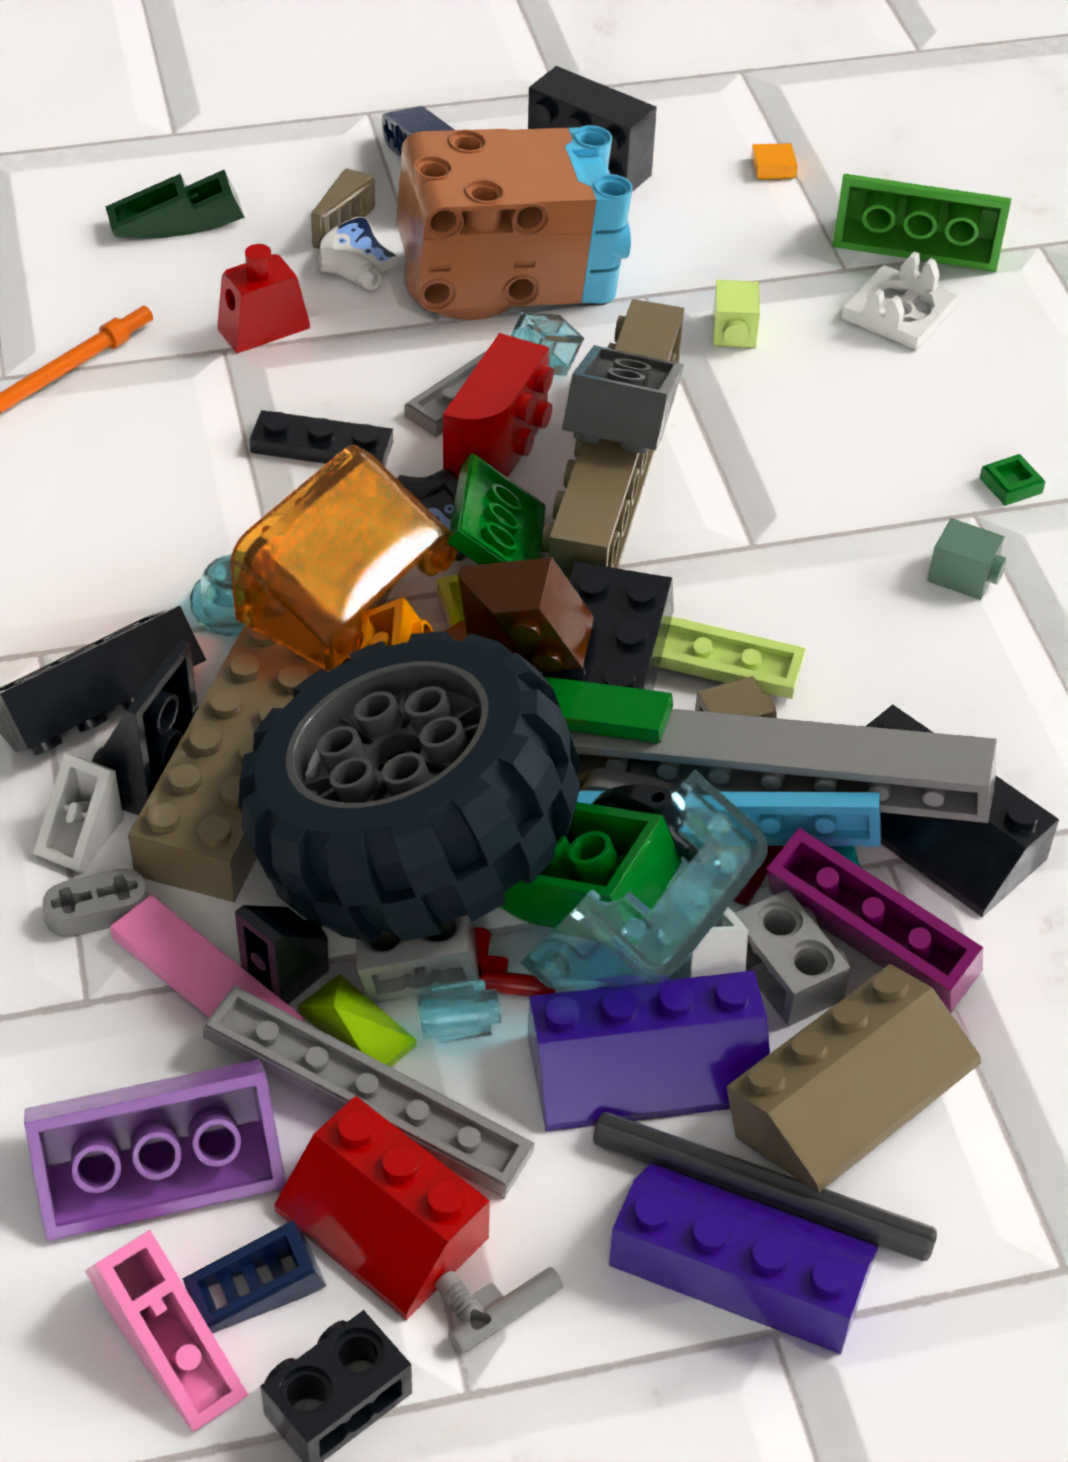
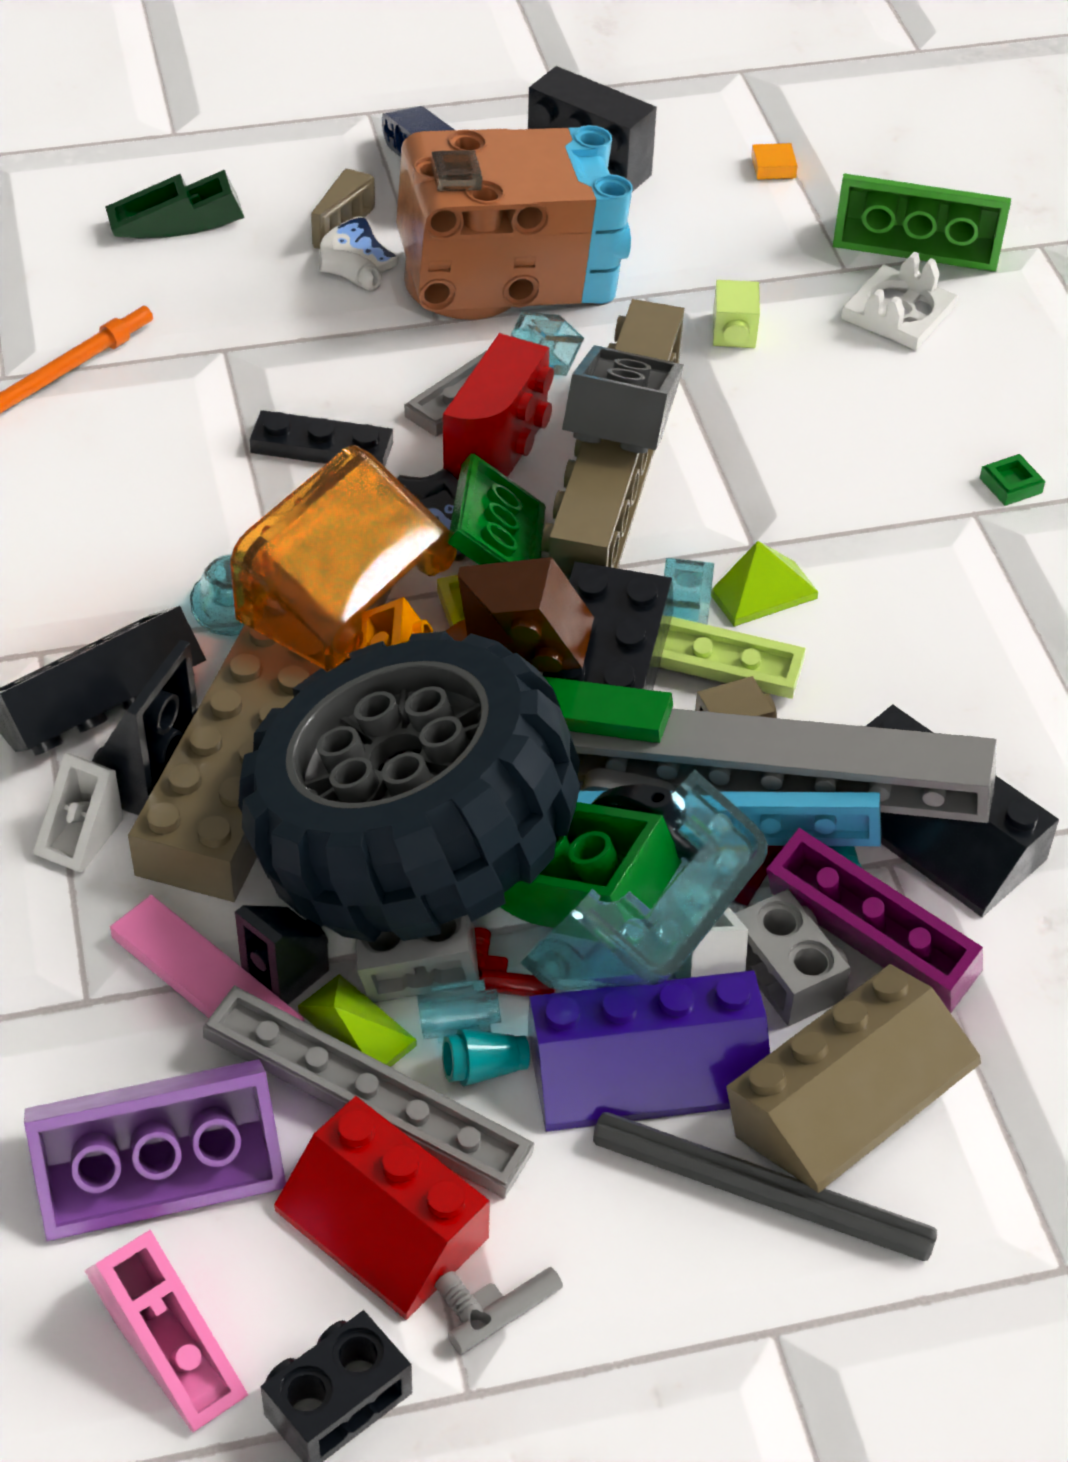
light grey beam [43,868,148,937] -> none
dark blue slope [182,1220,327,1333] -> none
red torso [217,244,310,354] -> none
dark purple slope [609,1162,879,1354] -> none
sand green brick [927,518,1007,600] -> none
none -> clear smoke tile [431,150,483,191]
none -> teal cone [442,1029,530,1087]
none -> clear light blue brick [664,558,714,625]
none -> lime slope [711,541,819,627]

